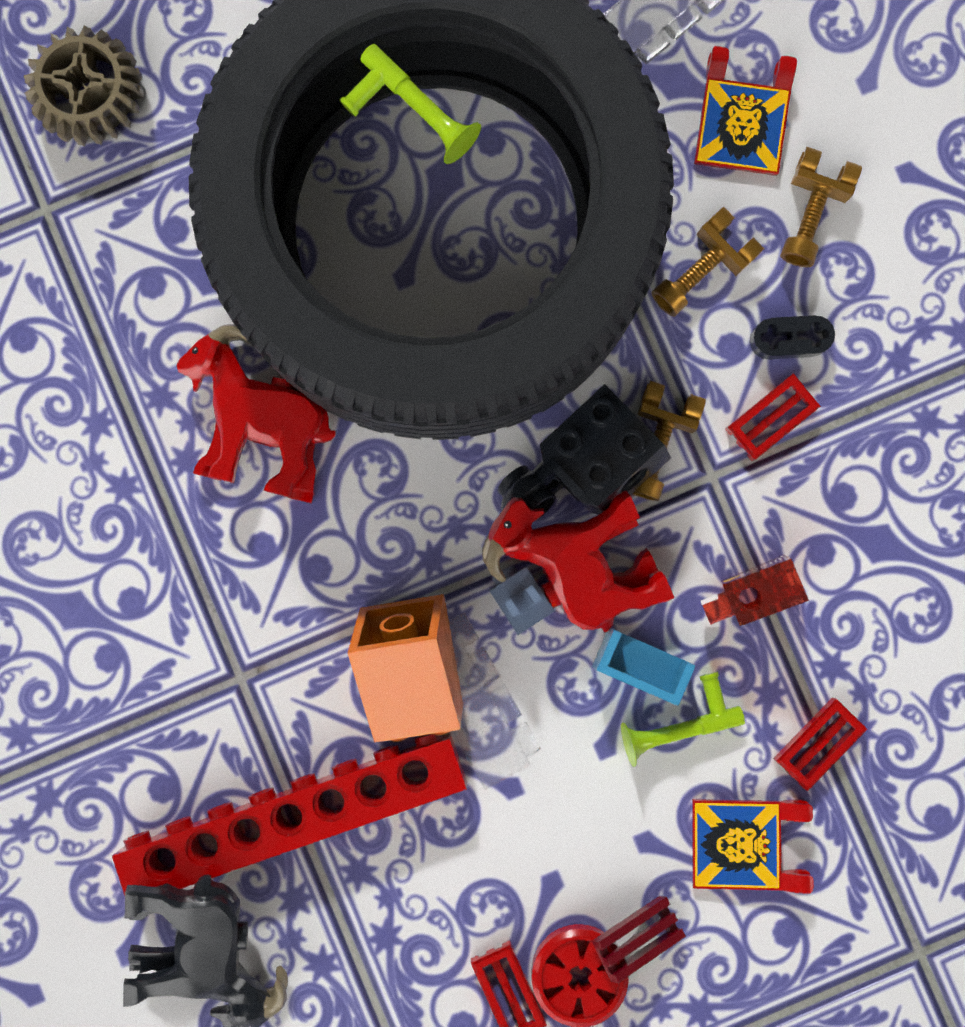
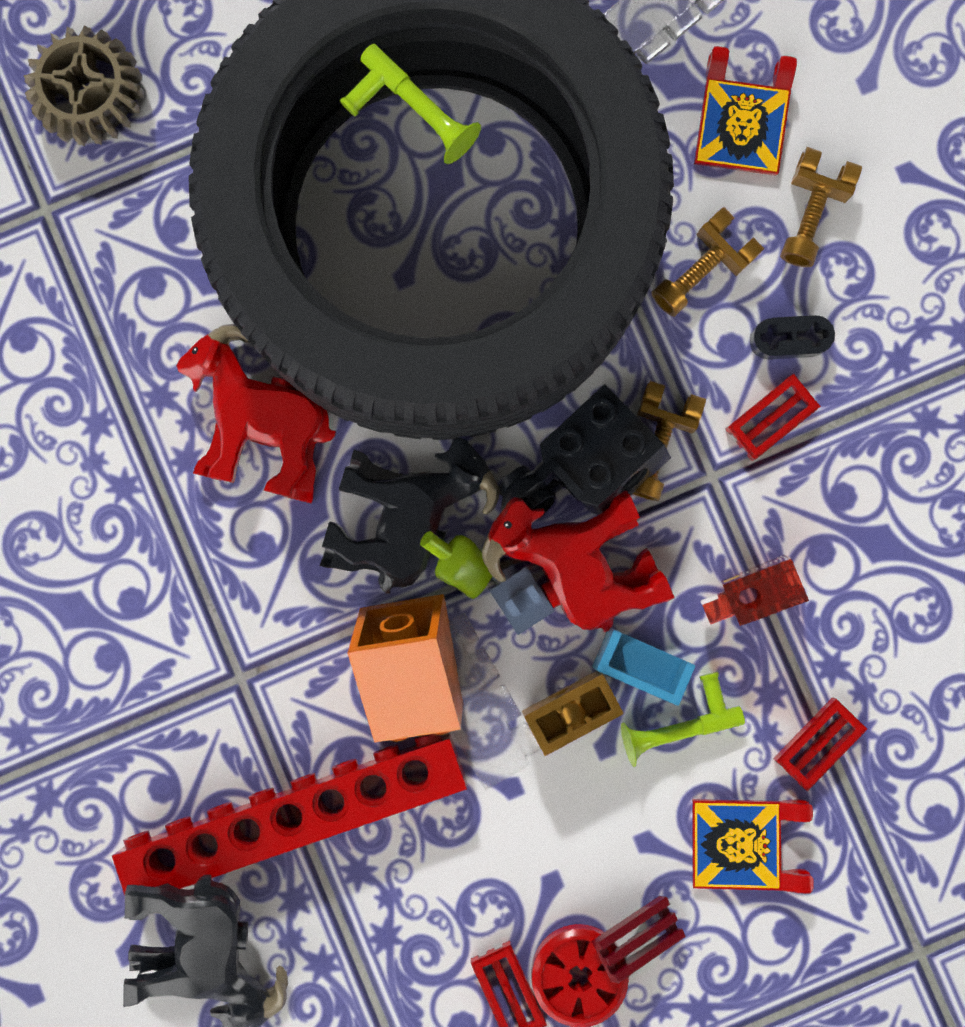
none -> black animal [320,437,499,594]
none -> lime piece [420,531,492,599]
none -> pearl gold brick [522,671,624,756]

